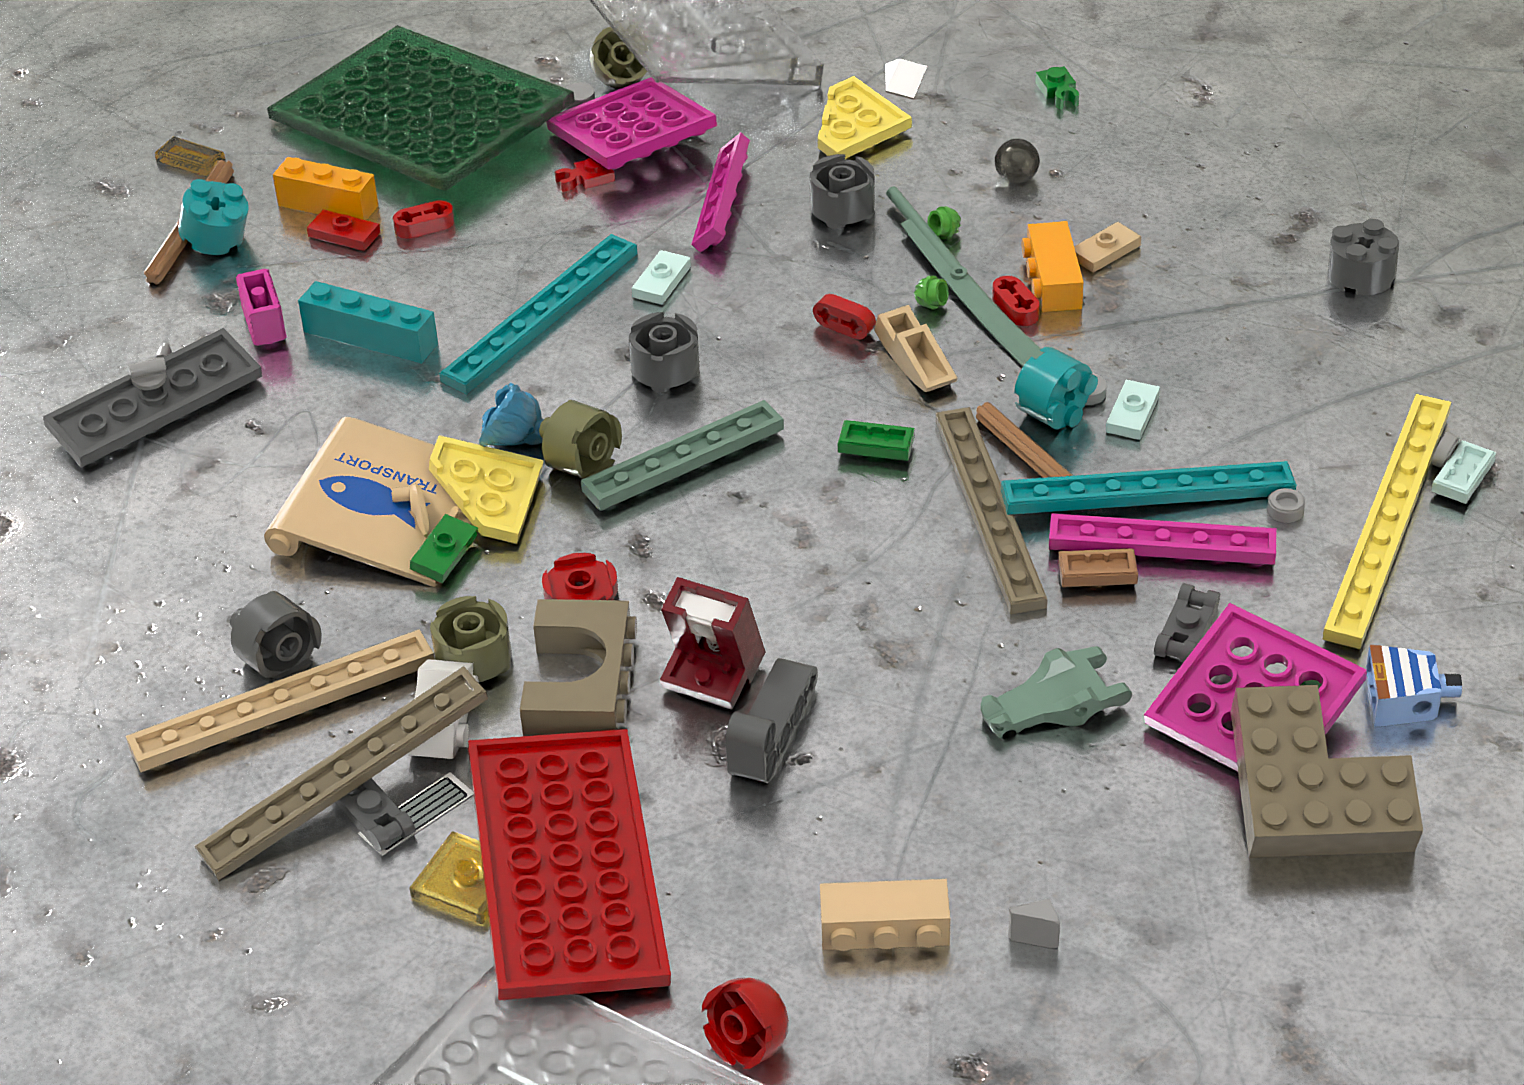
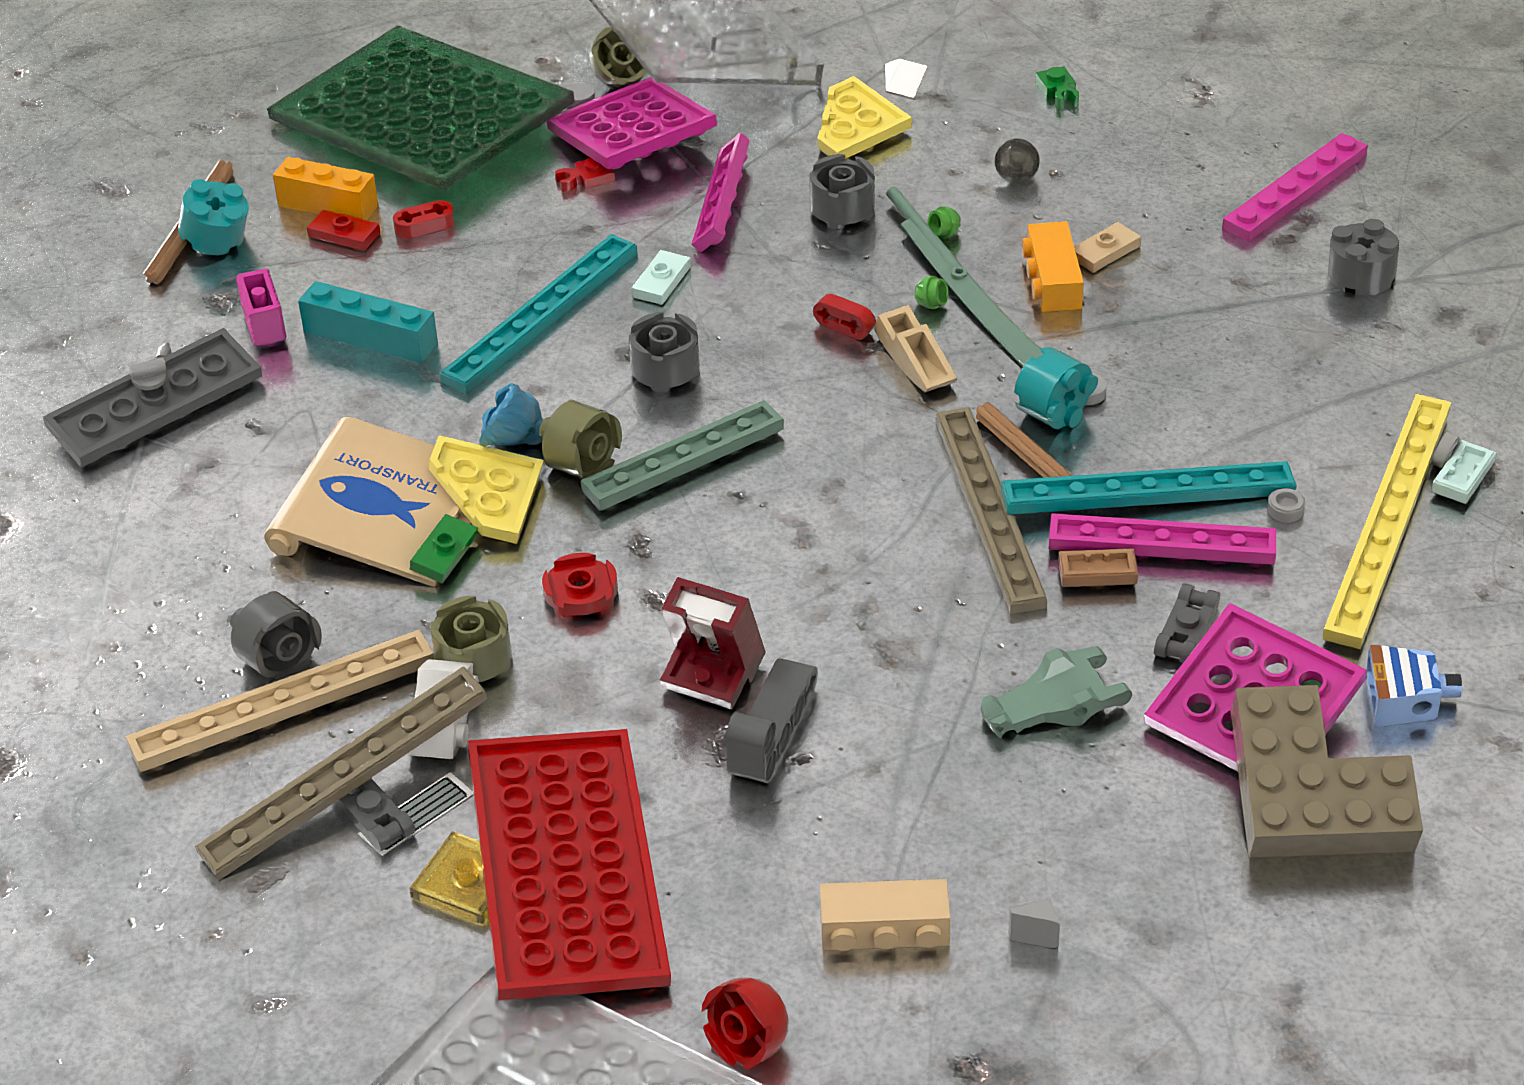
clear smoke tile [155,136,226,177] -> none
tan bar [392,483,429,538] -> none
dark tan arch [520,599,637,736] -> none
green plate [837,420,915,461] -> none
red beam [992,276,1040,326] -> none
light aqua plate [1106,380,1160,440] -> none
none -> dark pink plate [1222,133,1368,242]

